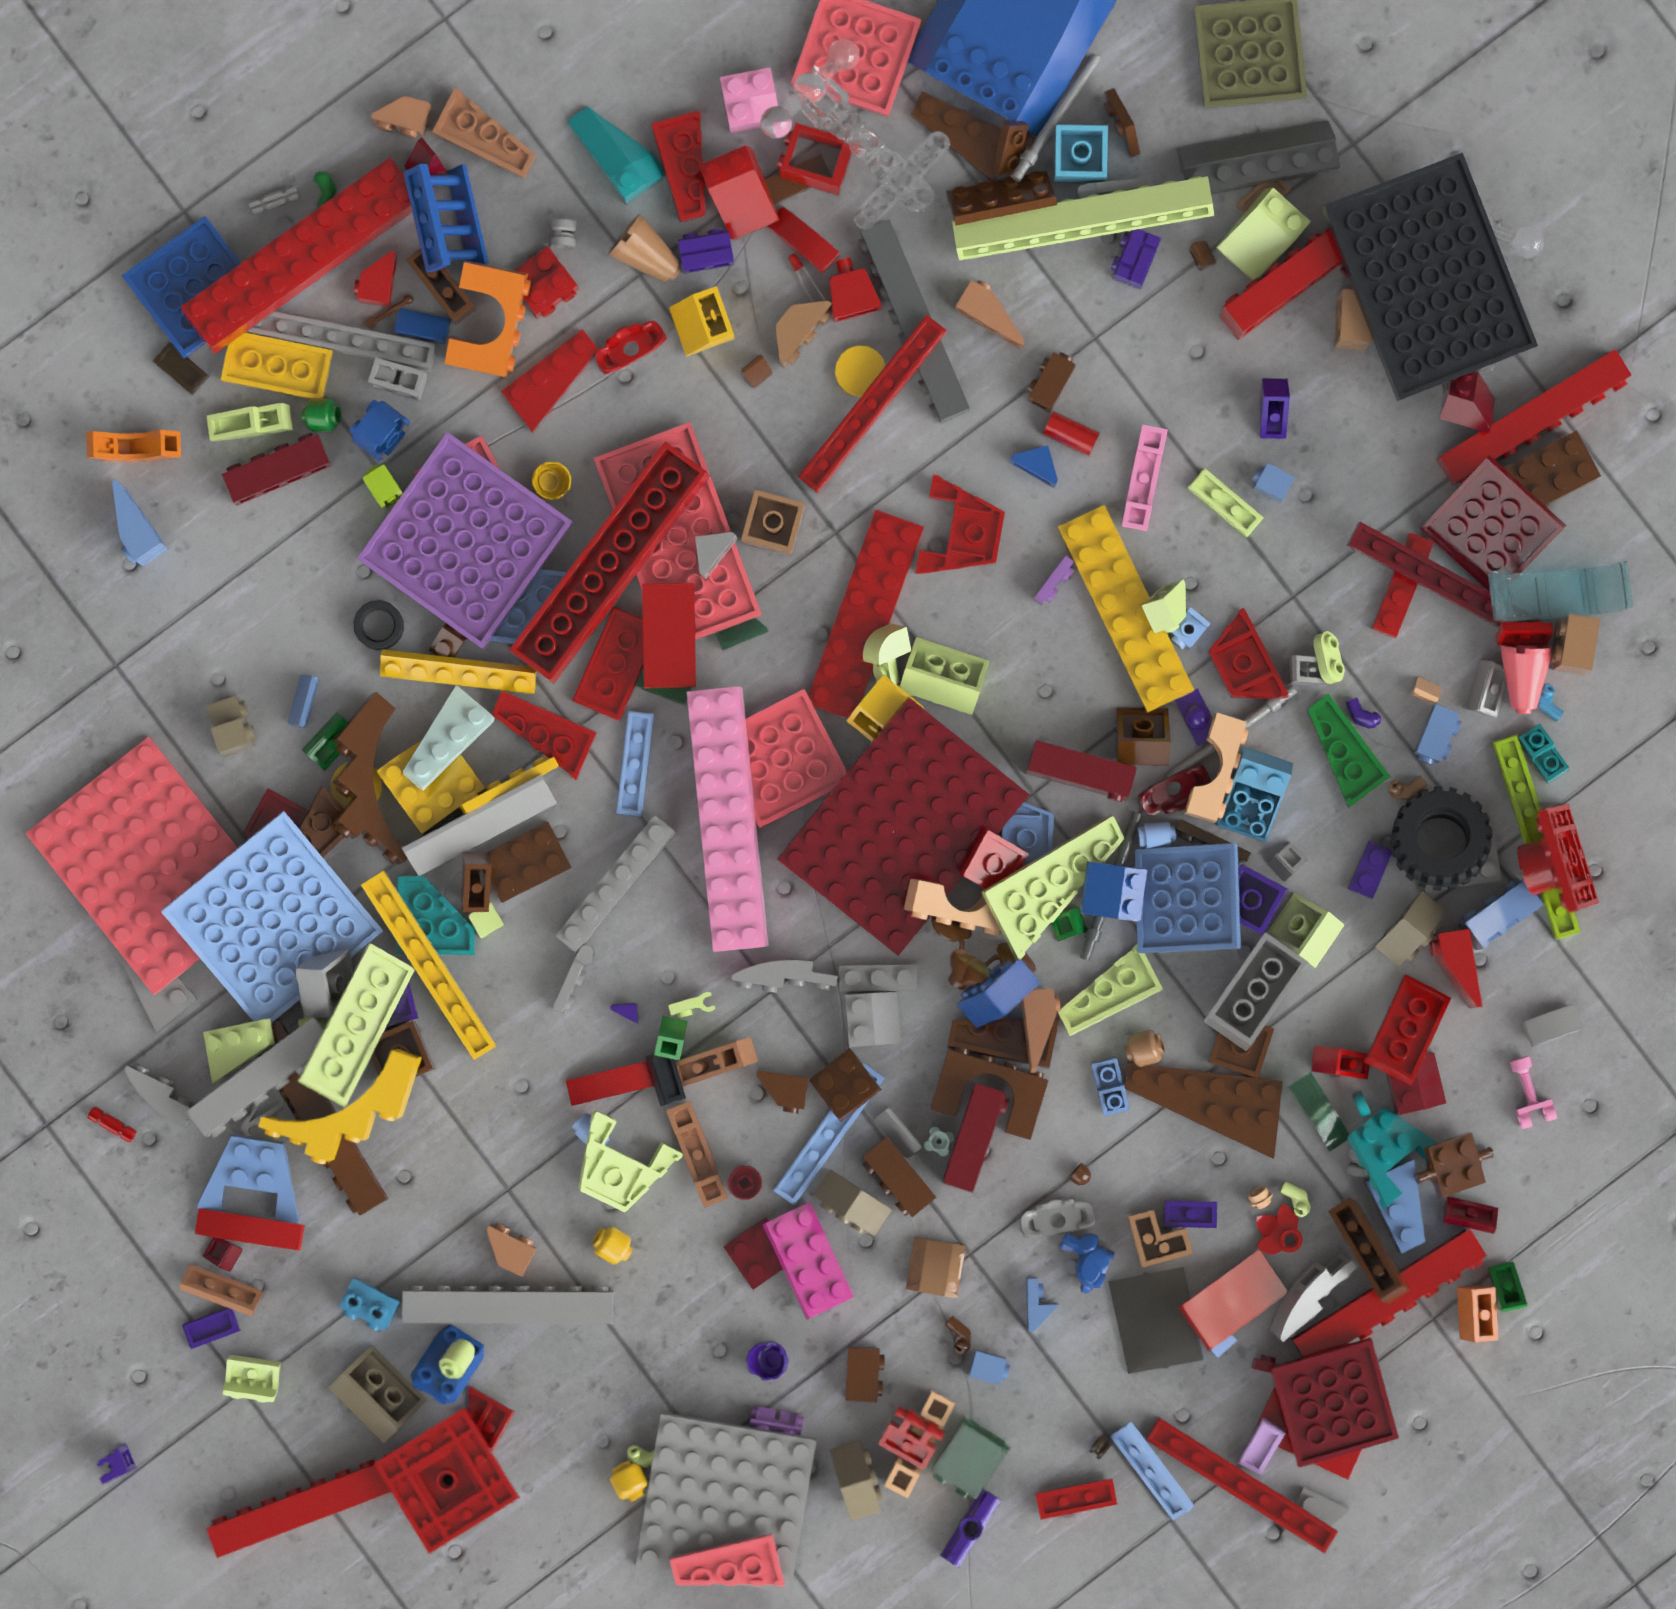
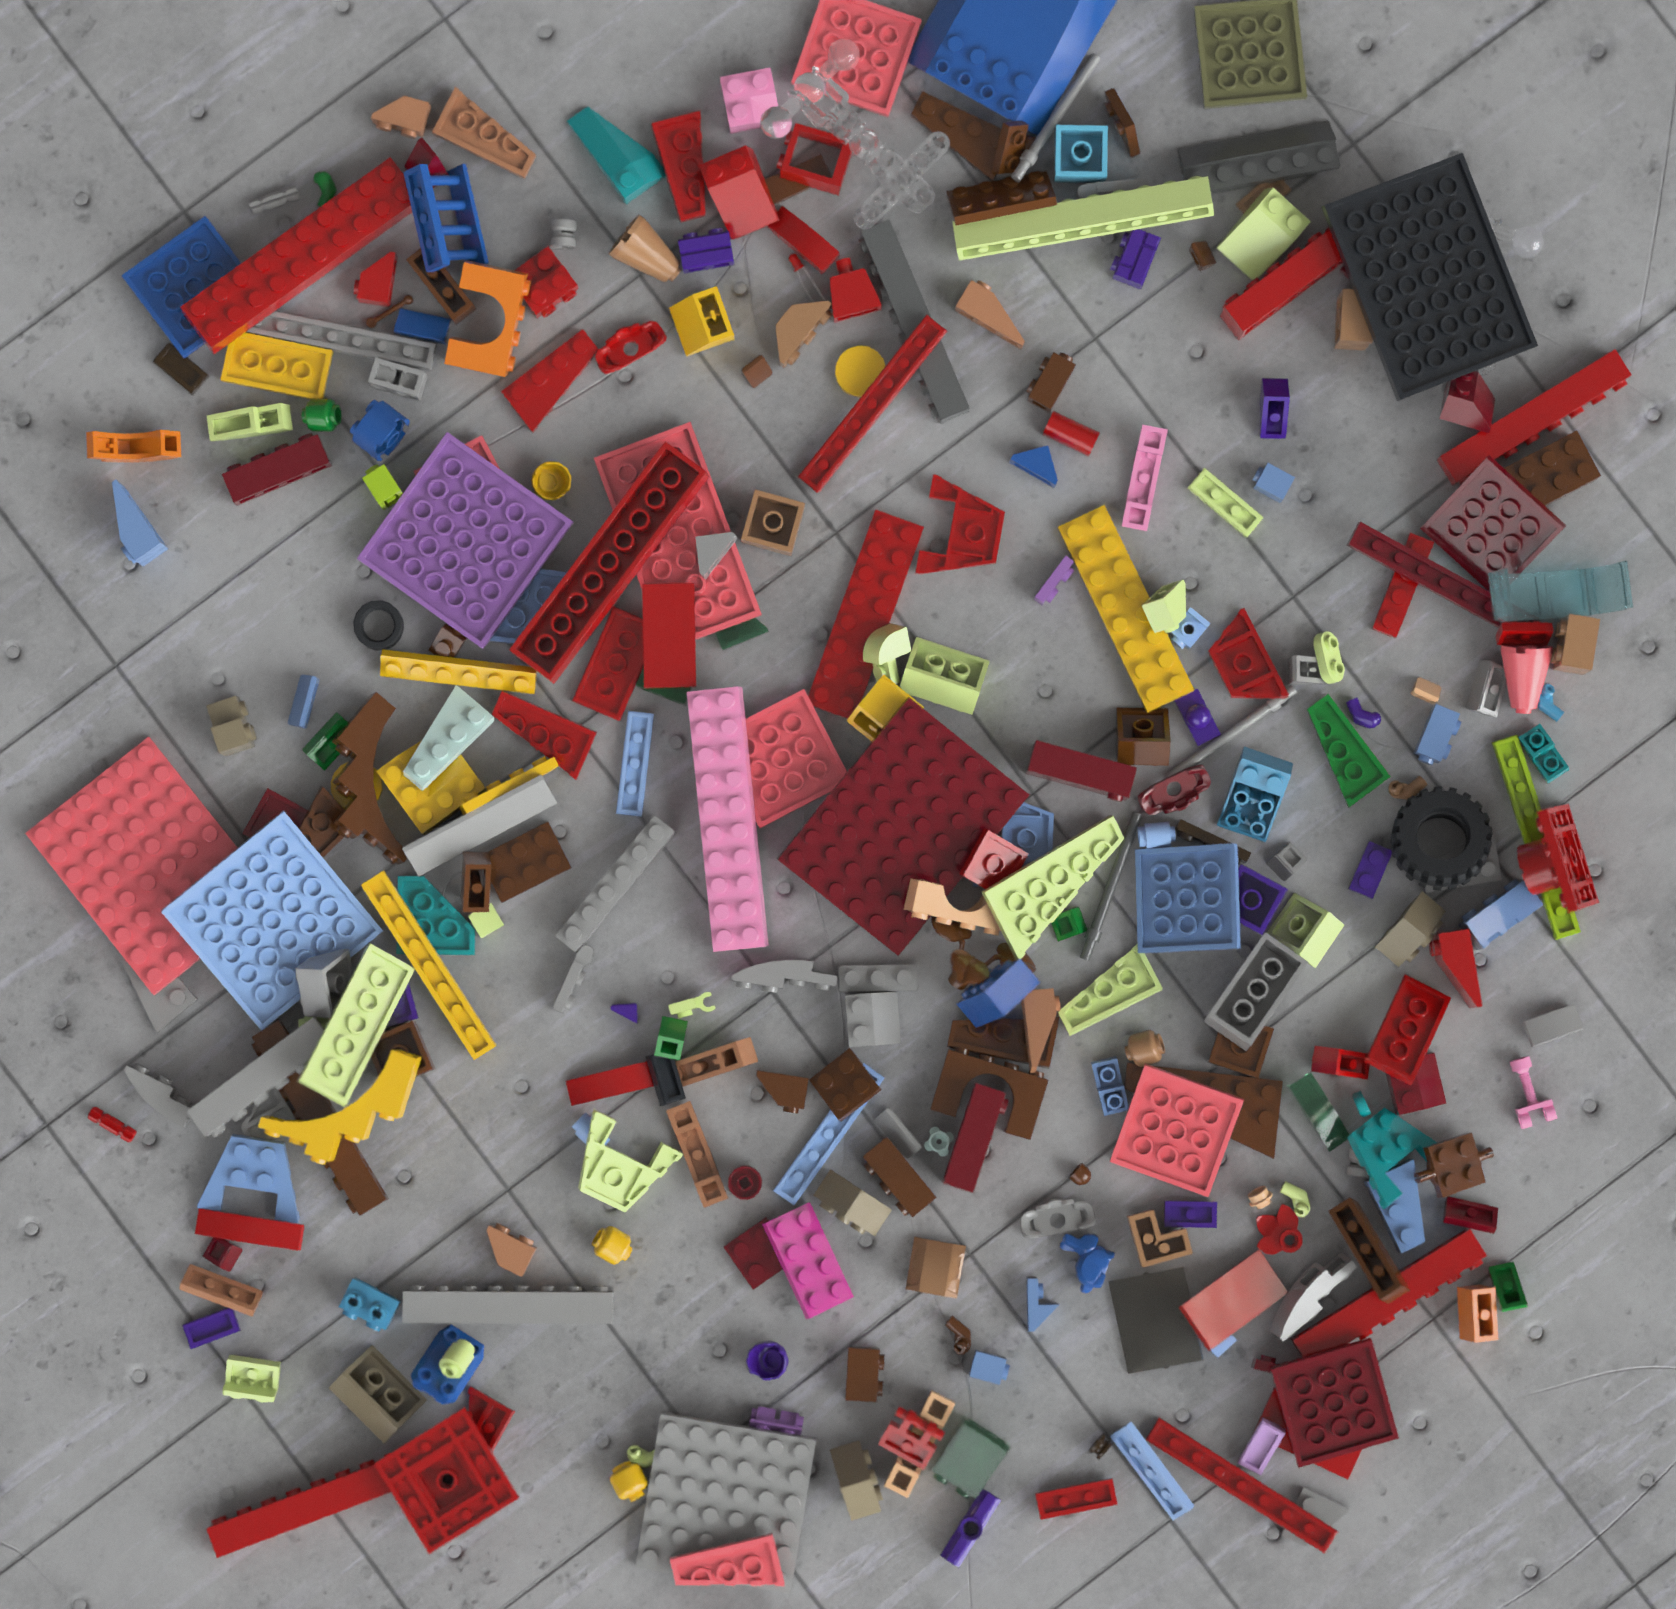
dark purple hinge [97,1444,137,1485] -> none
yellowish green wing [203,1019,275,1084] -> none
blue slope [1080,862,1147,921] -> none
light nougat arch [1184,713,1249,823] -> none
none -> coral plate [1110,1064,1244,1197]

